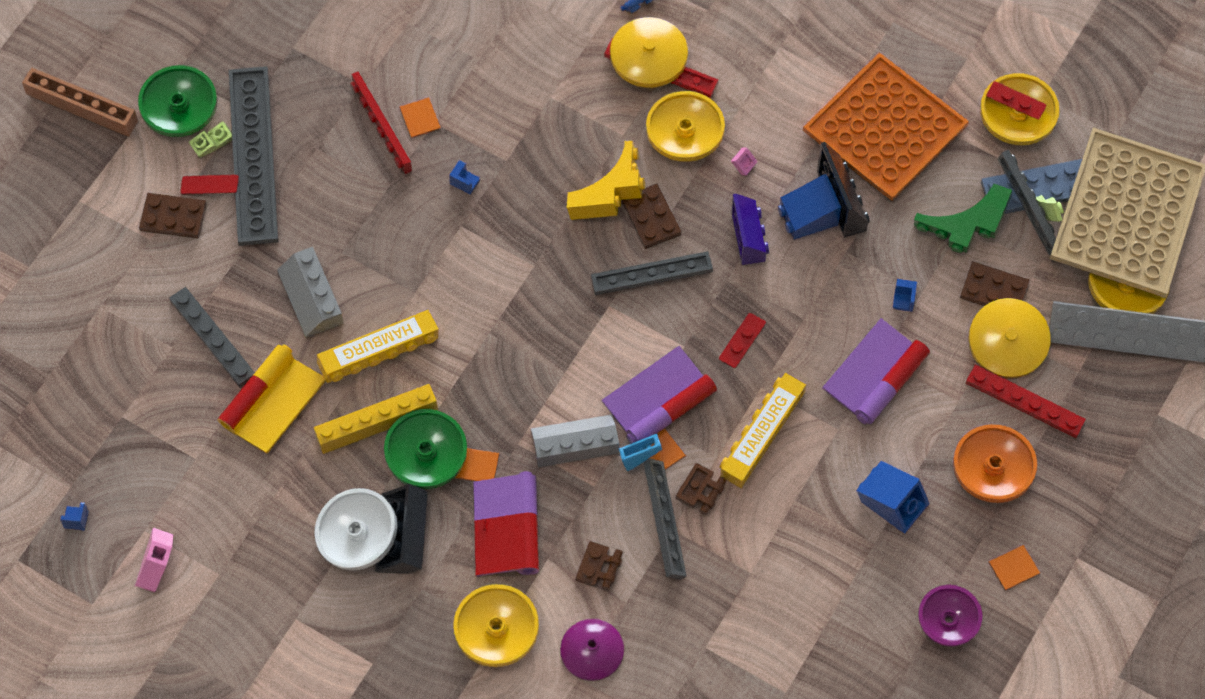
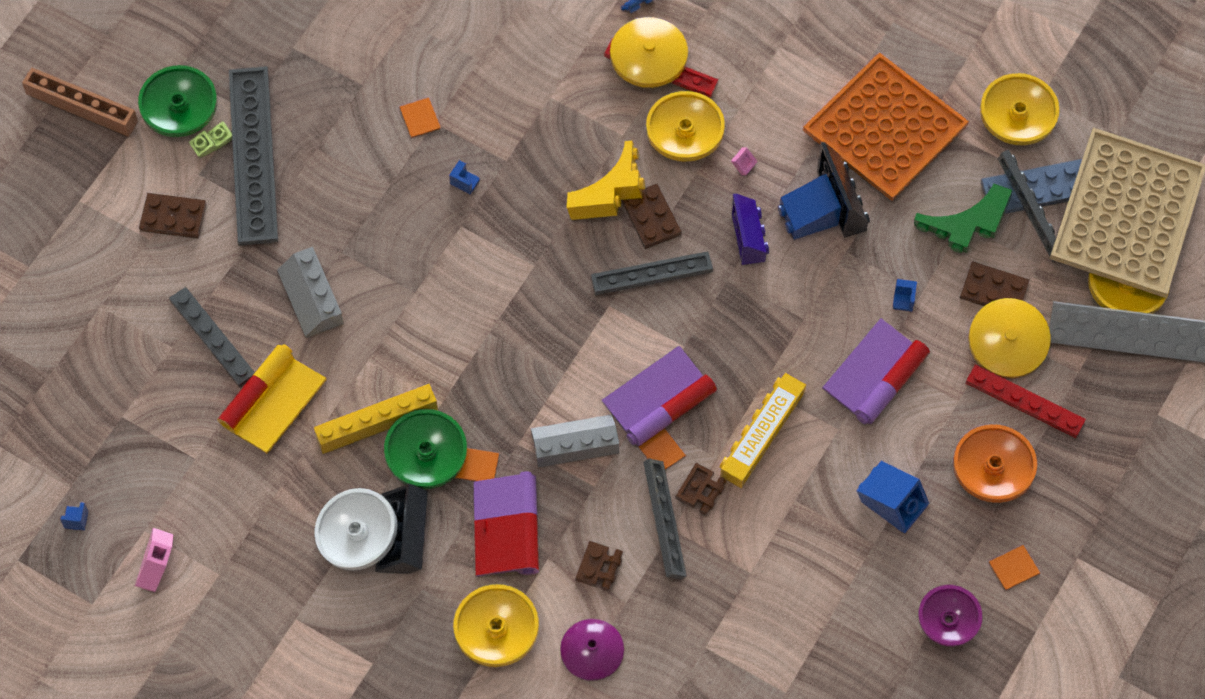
red piece [180,175,239,194] -> none
yellow brick [317,310,439,383] -> none
red plate [350,71,412,174] -> none
dark azure slope [619,434,662,471] -> none
red piece [719,313,766,368] -> none
red piece [986,81,1047,120] -> none
yellowish green slope [1035,195,1064,222] -> none

